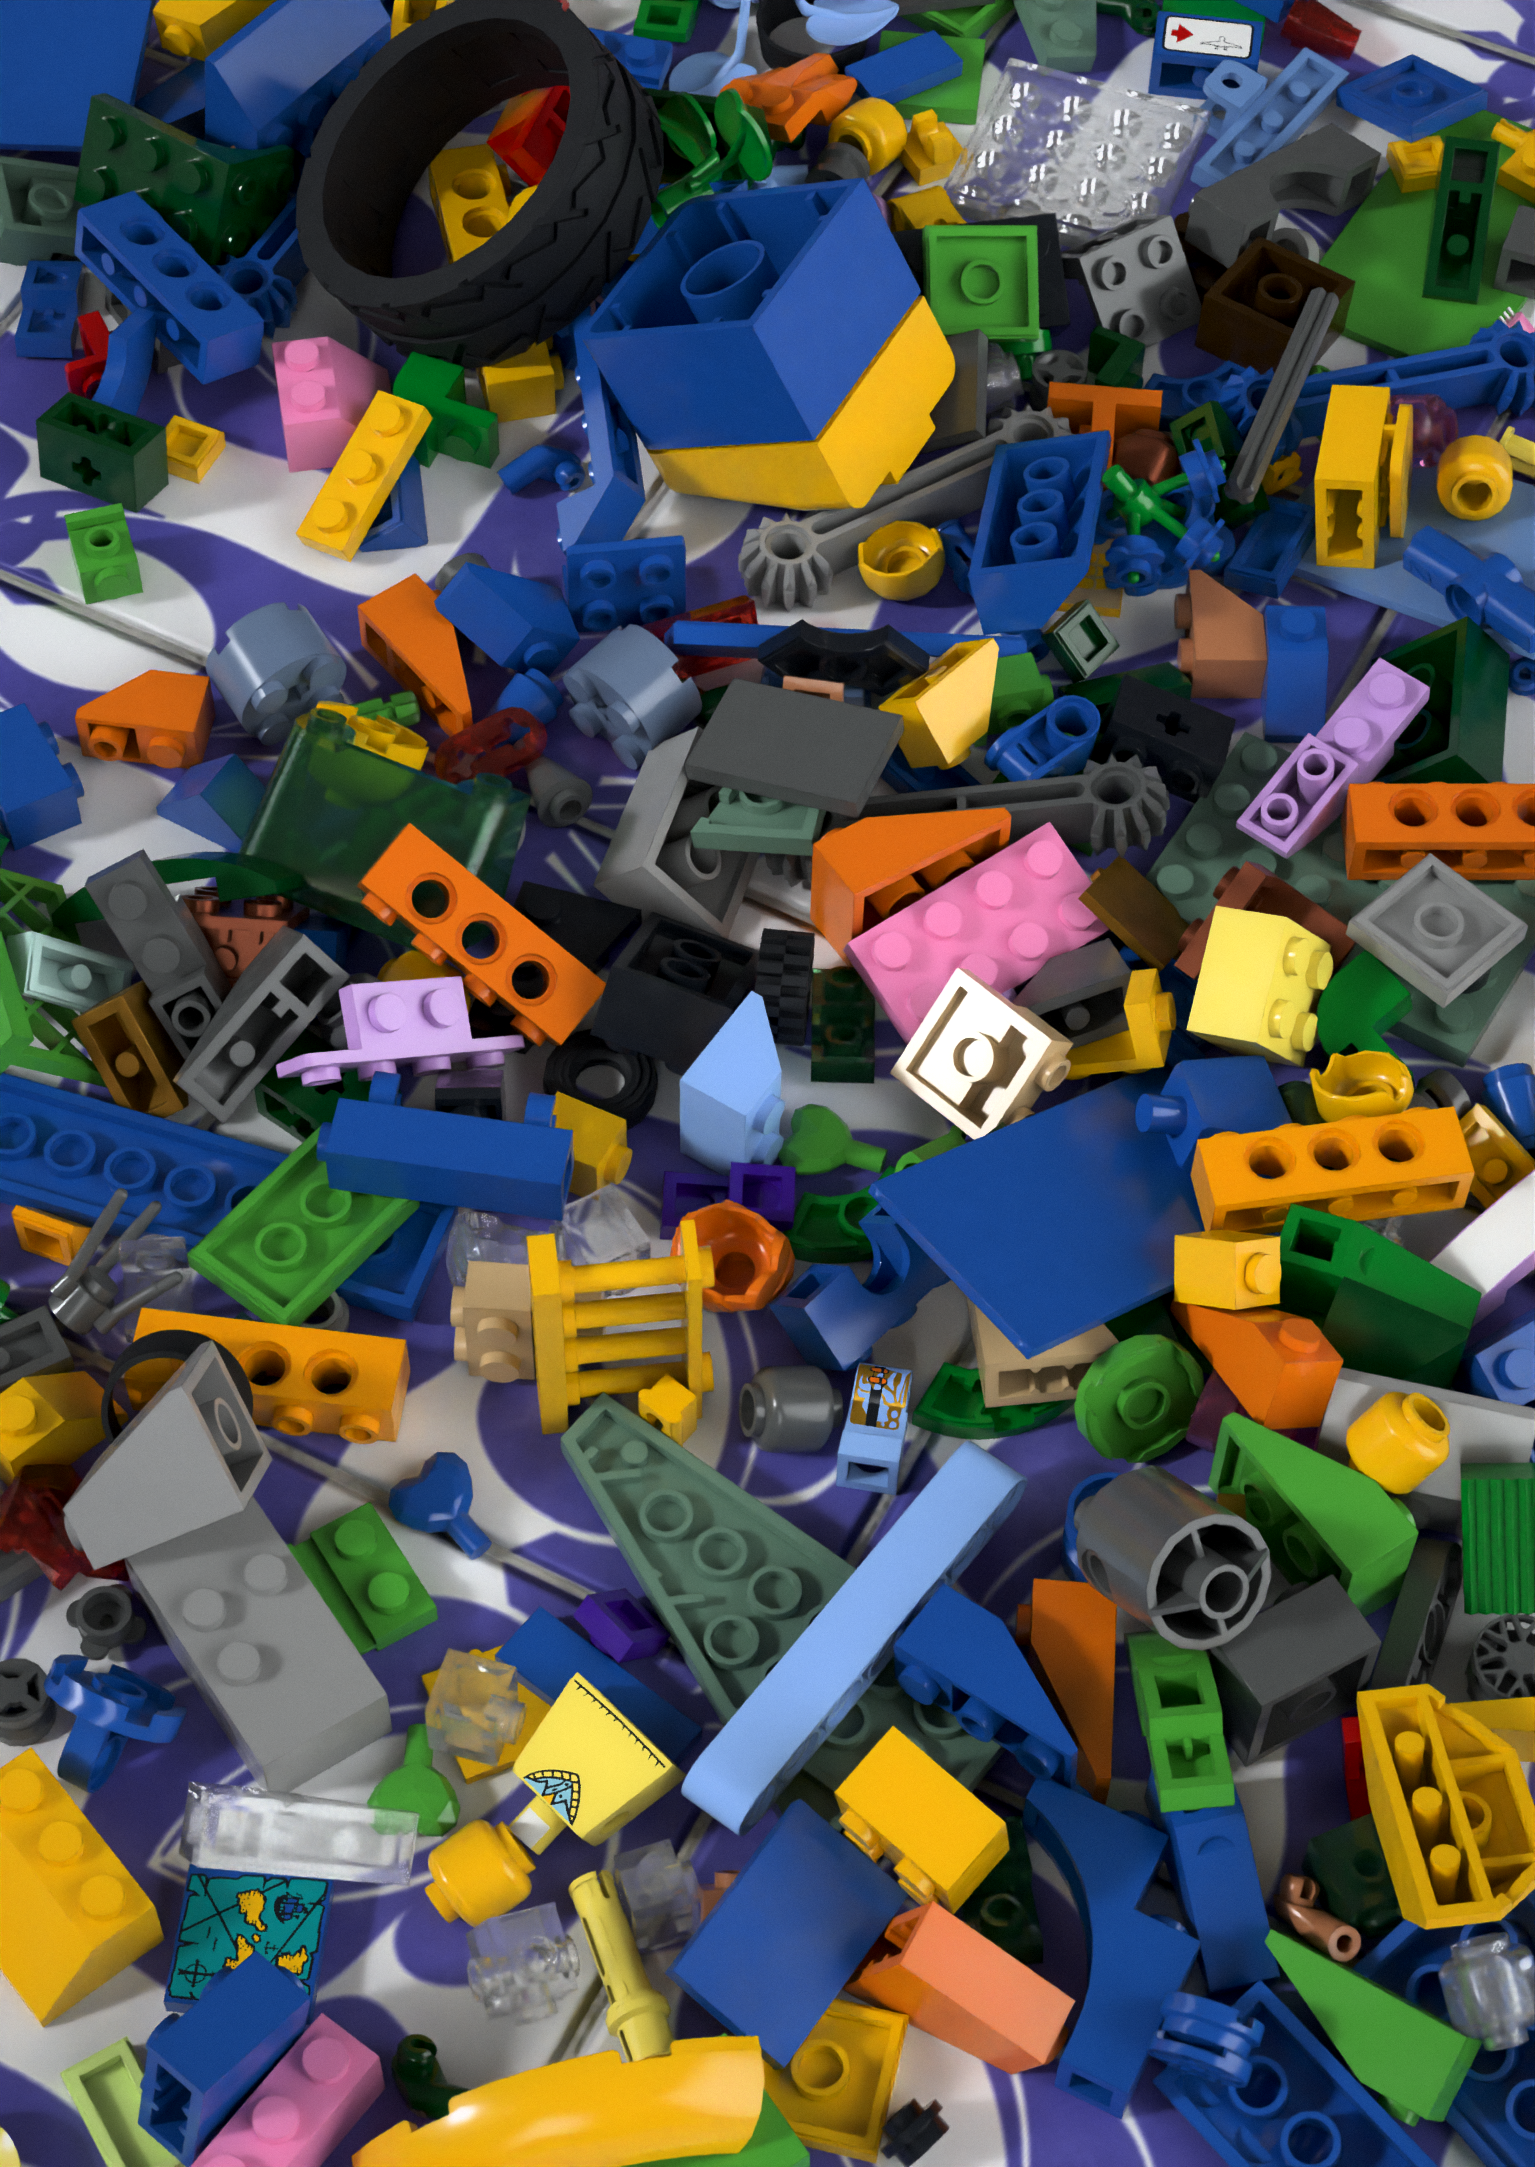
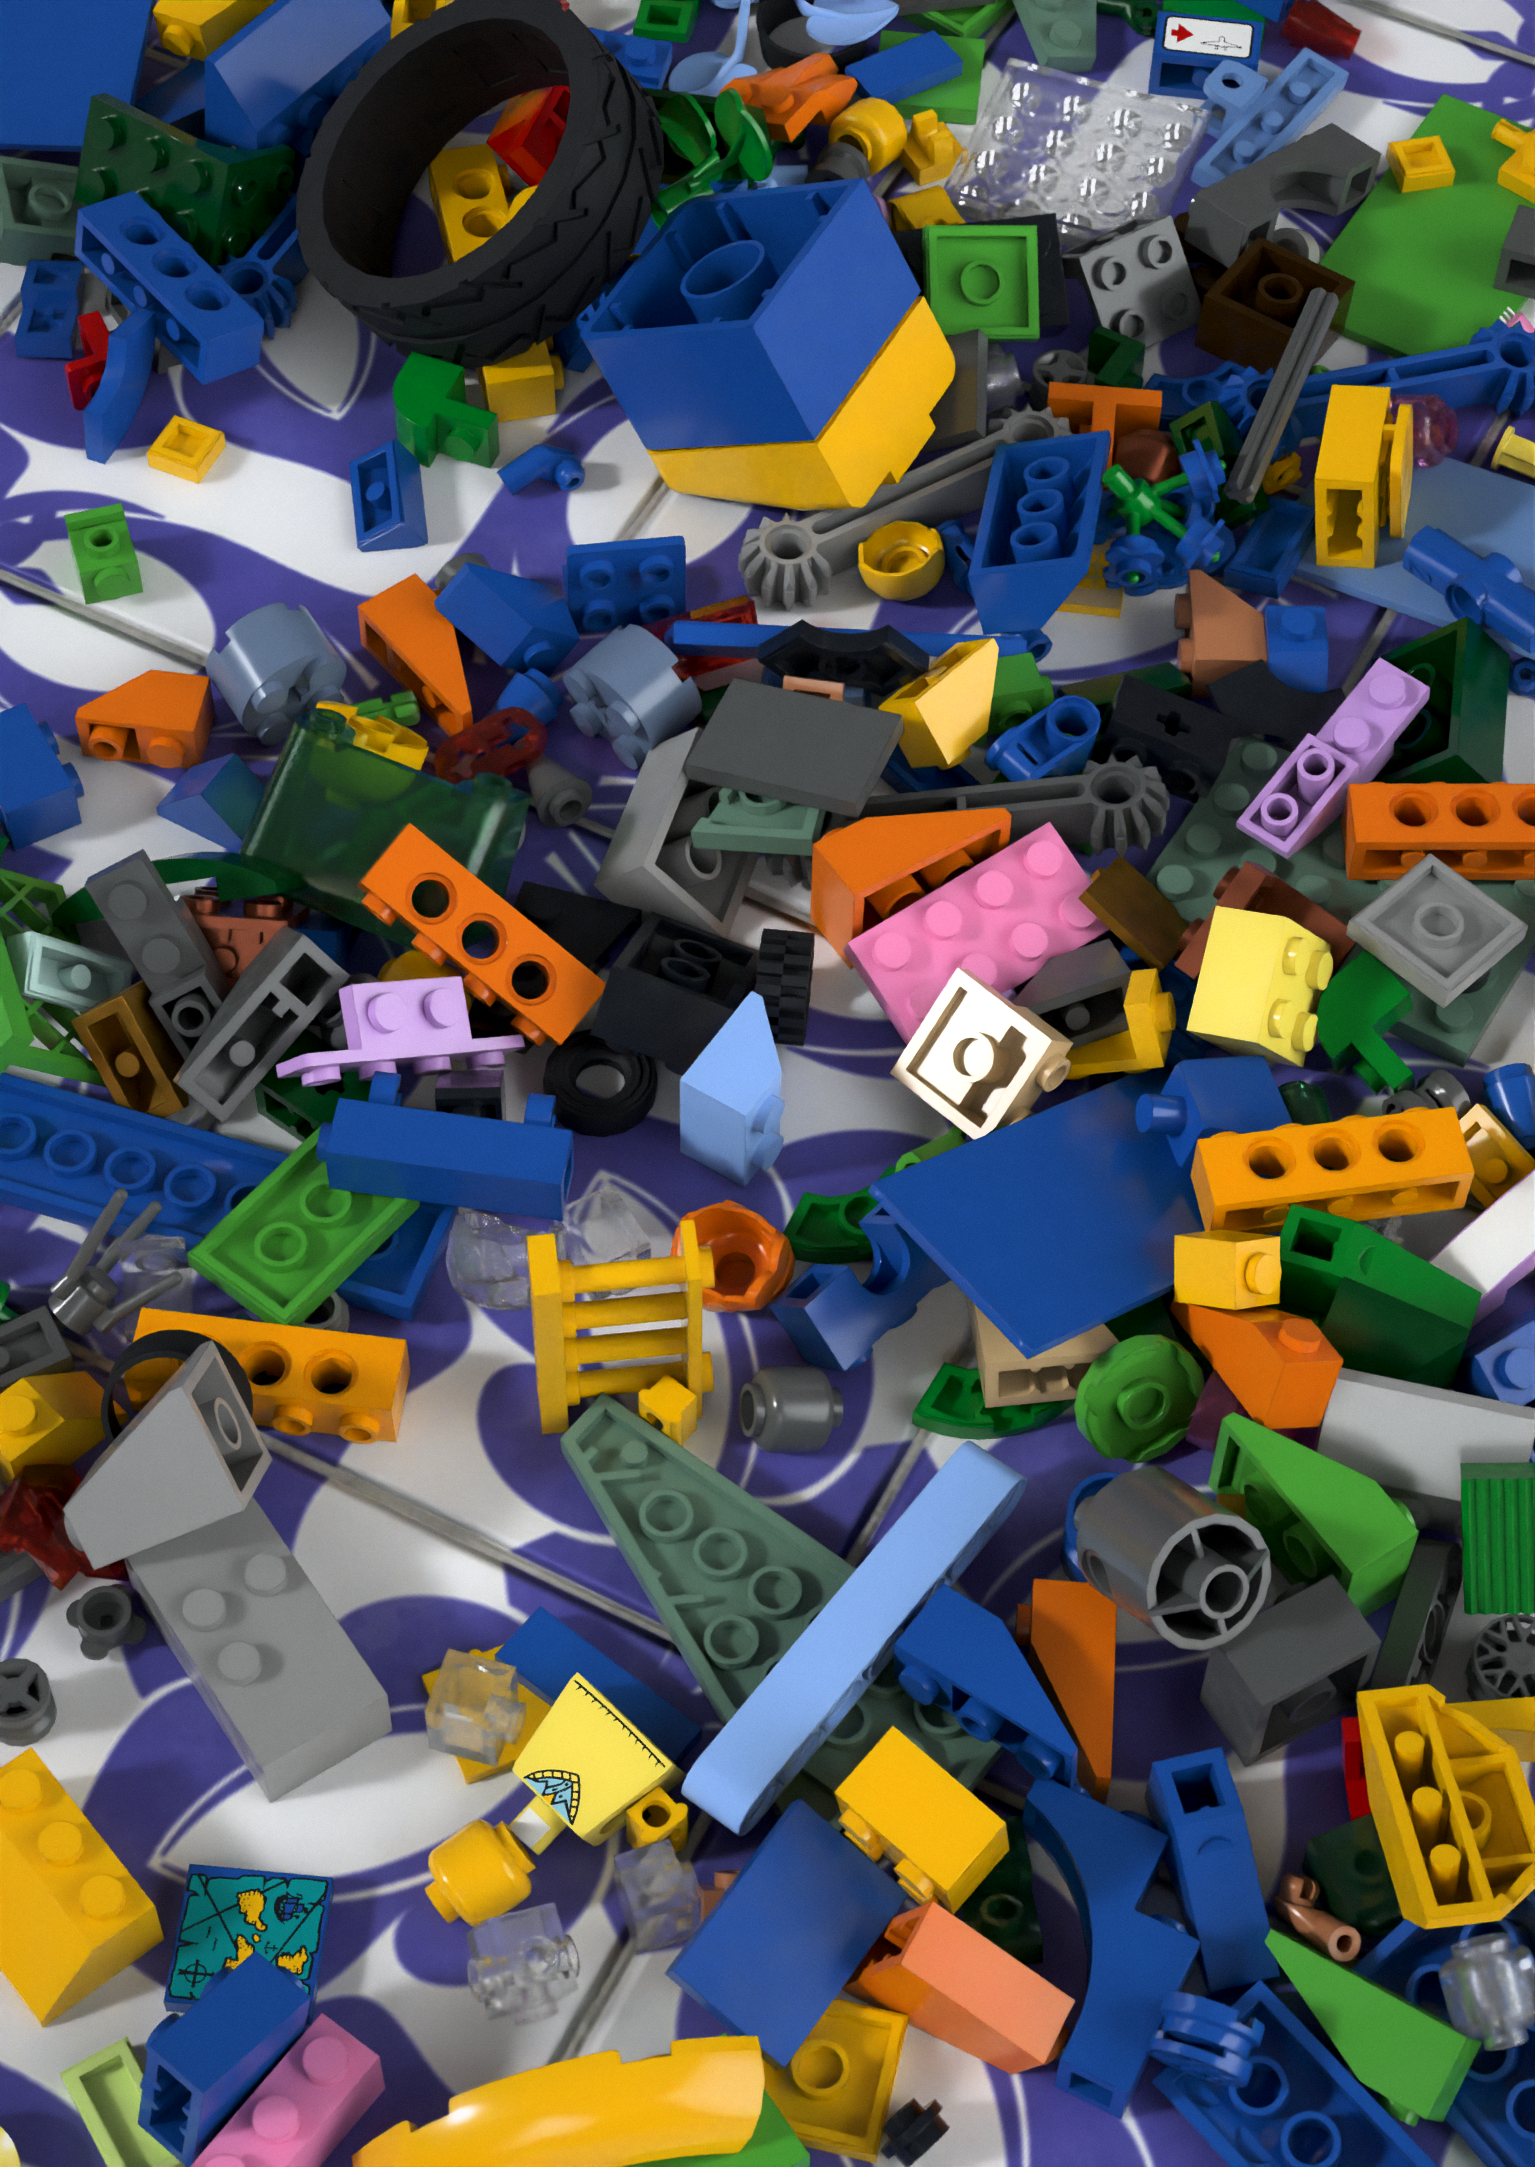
light orange slope [11,1205,92,1266] -> none
dark green brick [36,392,169,513] -> none
blue tile [43,1654,187,1794] -> none
clear slope [179,1781,419,1886] -> none
bright pink slope [271,336,392,473] -> none
bright green plate [287,1502,438,1655] -> none
yellow plate [296,390,433,562] -> none
bright green rock [367,1723,461,1837] -> none
blue rock [388,1452,492,1560] -> none
dark green arm [391,2034,472,2120] -> none
tan plate [450,1261,606,1383] -> none
yellow brick [553,1091,632,1204] -> none
blue slope [556,296,646,556] -> none
light yellow pin [568,1870,674,2062] -> none
dark purple plate [573,1588,671,1663] -> none
dark purple slope [659,1162,796,1240] -> none
bright green rock [778,1104,888,1175] -> none
clear green slope [811,966,875,1084] -> none
light blue leg [836,1362,913,1495] -> none
green tile [995,329,1053,381] -> none
dark green tile [1041,599,1120,683] -> none
bright green slope [1124,1631,1235,1813] -> none
yellow hair [1309,1050,1414,1123] -> none
blue tile [1336,54,1488,143] -> none
yellow head [1346,1391,1450,1494] -> none
dark green slope [1422,136,1501,305] -> none
yellow head [1436,435,1513,521] -> none
none -> yellow piece [626,1785,688,1871]
none -> black tile [1205,659,1346,750]

